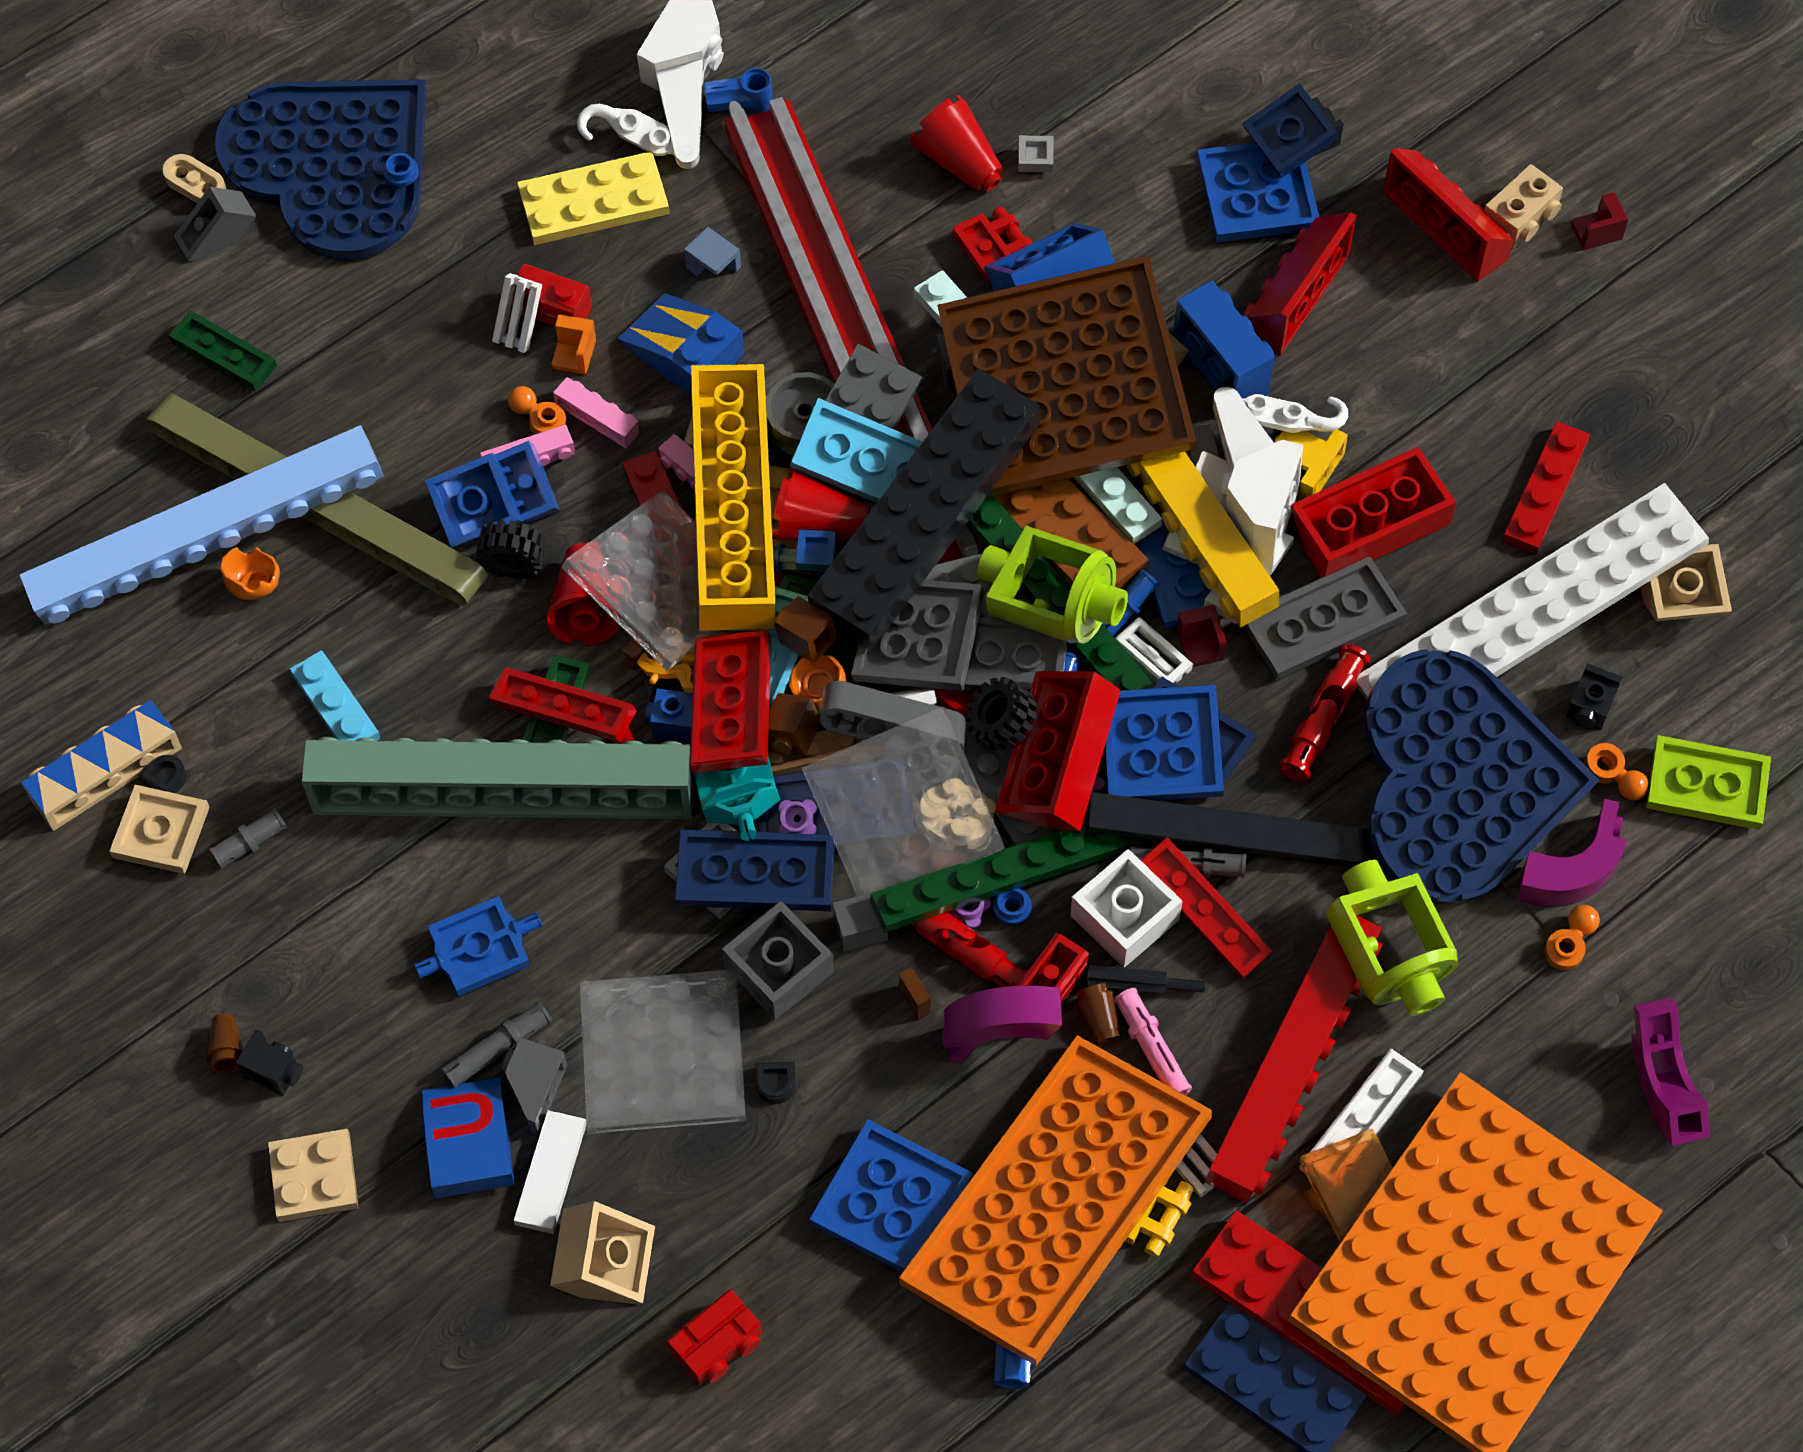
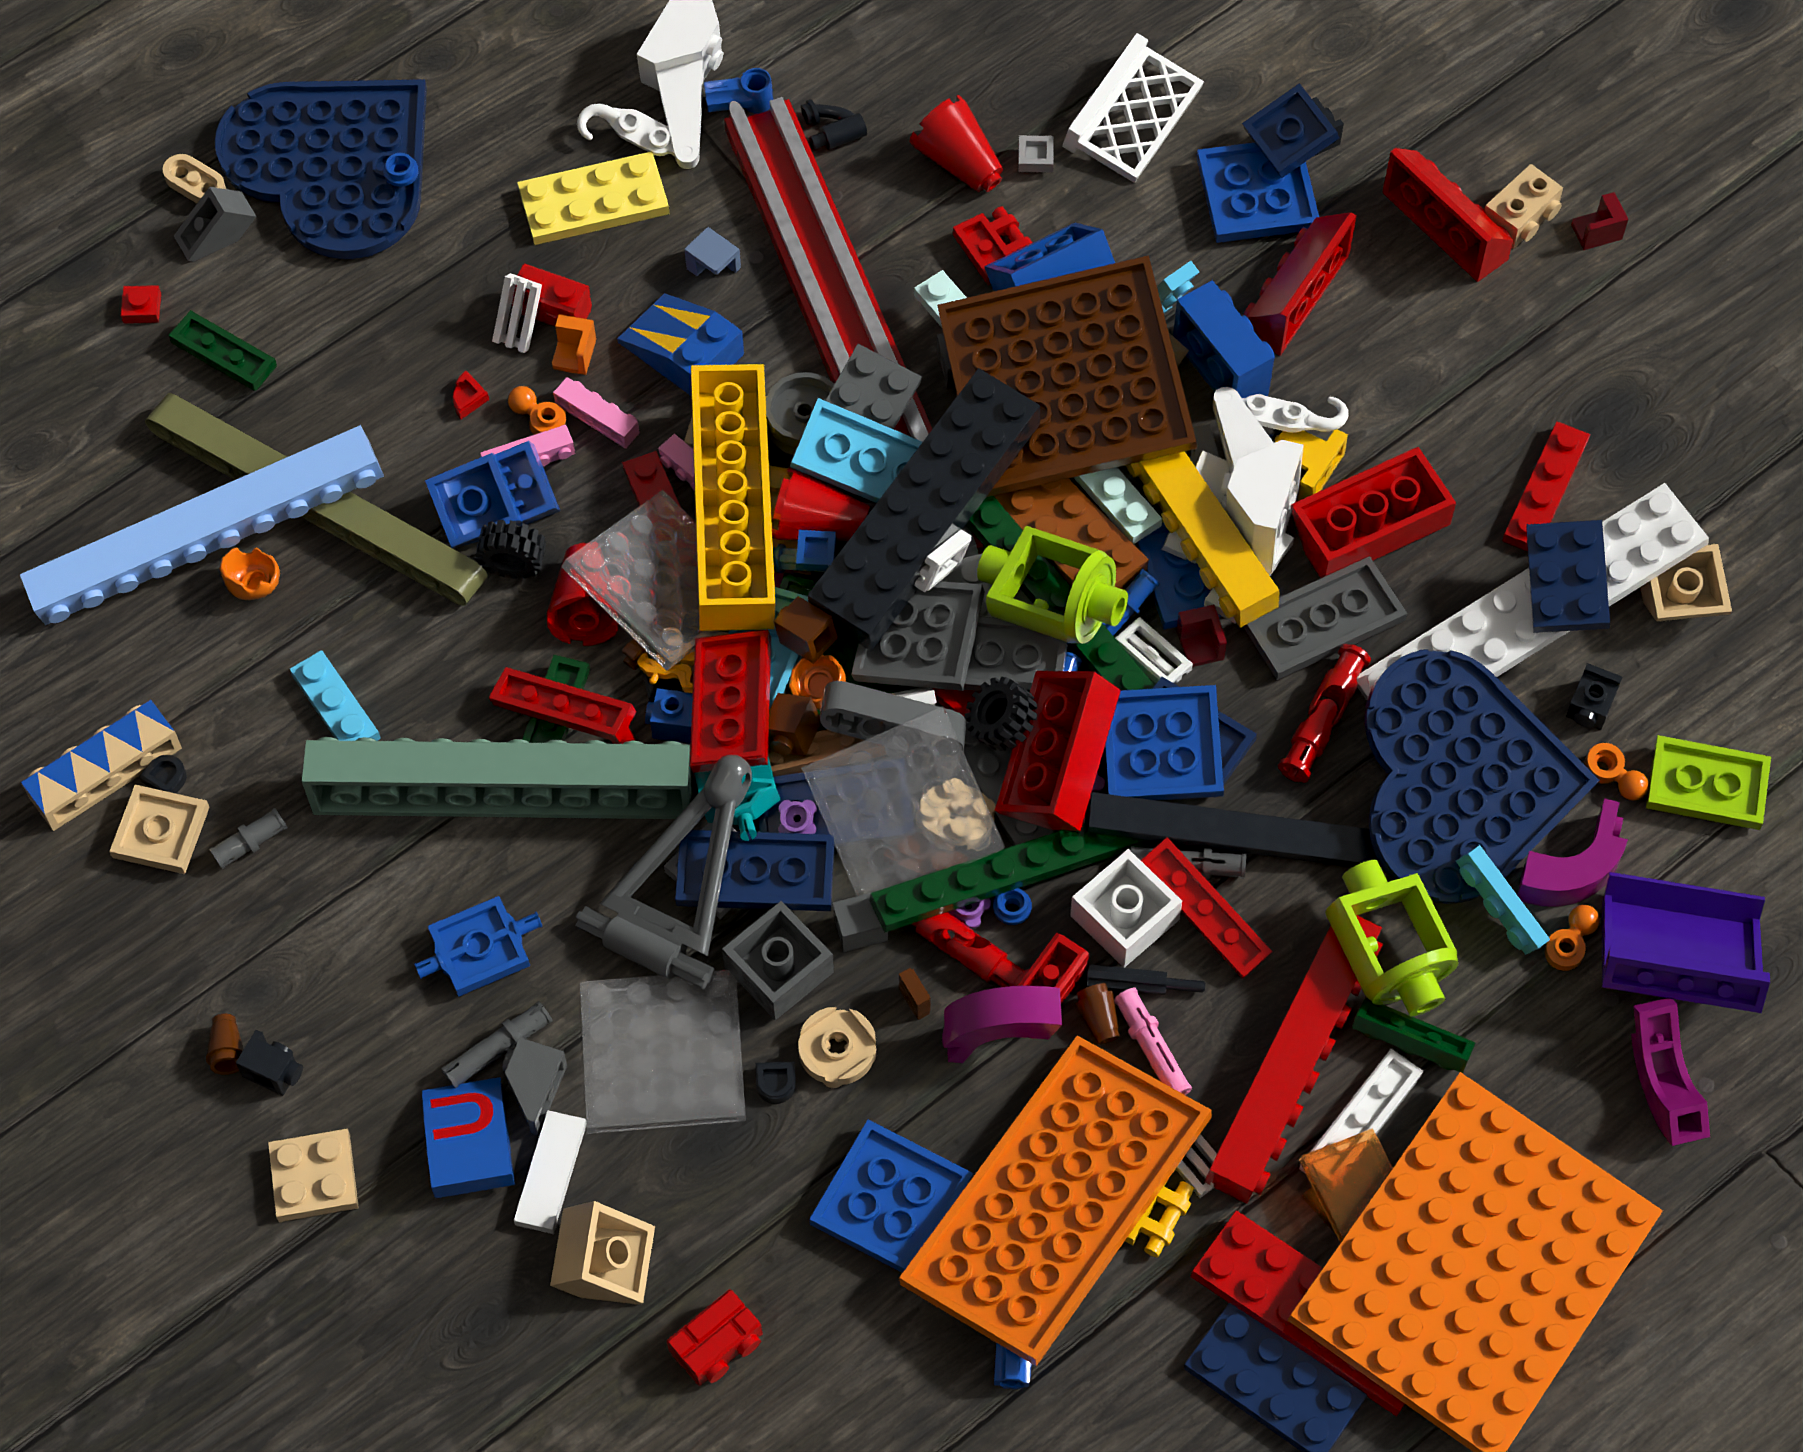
none -> red plate [121,285,161,323]
none -> red tile [453,371,489,419]
none -> dark grey piece [575,755,752,989]
none -> tan plate [798,1007,876,1088]
none -> black plant [800,99,867,150]
none -> white tile [914,530,972,592]
none -> white fence [1062,33,1204,183]
none -> medium azure plate [1157,261,1199,314]
none -> dark green plate [1352,997,1475,1073]
none -> medium azure plate [1456,845,1550,955]
none -> dark blue plate [1526,520,1610,633]
none -> dark purple panel [1602,872,1770,1013]

